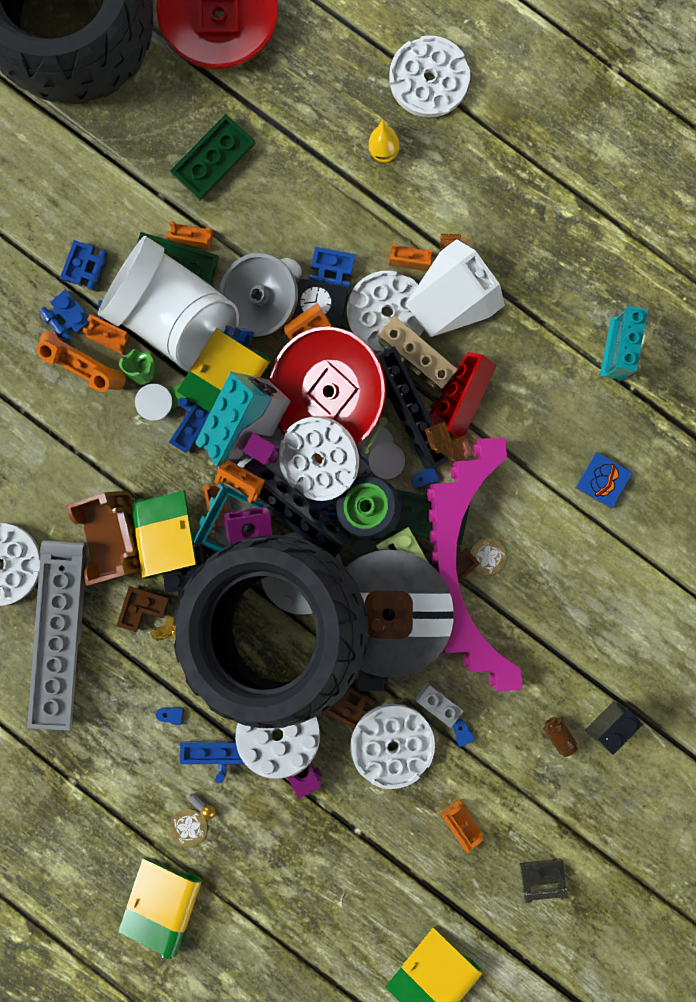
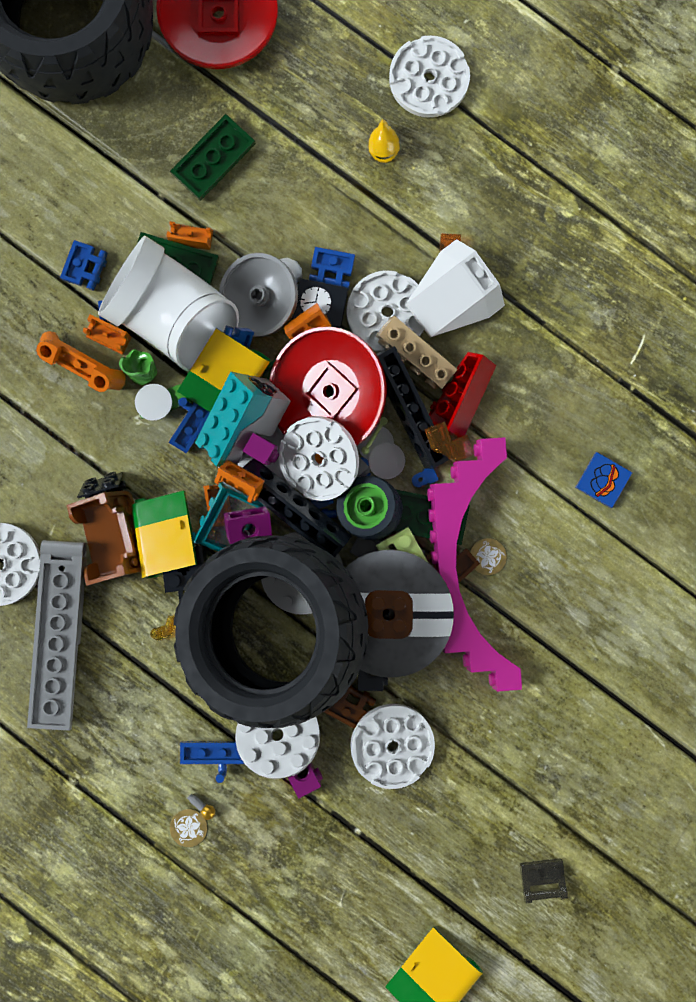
blue plate [39,289,90,342] -> none
reddish brown plate [116,586,170,632] -> none
yellow door [118,858,202,959] -> none
blue piece [156,707,183,725] -> none
orange hinge [389,243,433,271] -> none
light grey brick [415,682,463,728] -> none
orange hinge [441,799,484,853] -> none
blue piece [452,718,474,747] -> none
reddish brown head [543,717,578,757] -> none
black brick [585,701,644,755] -> none
teal window [600,305,648,380] -> none
none -> black hinge [77,472,126,499]

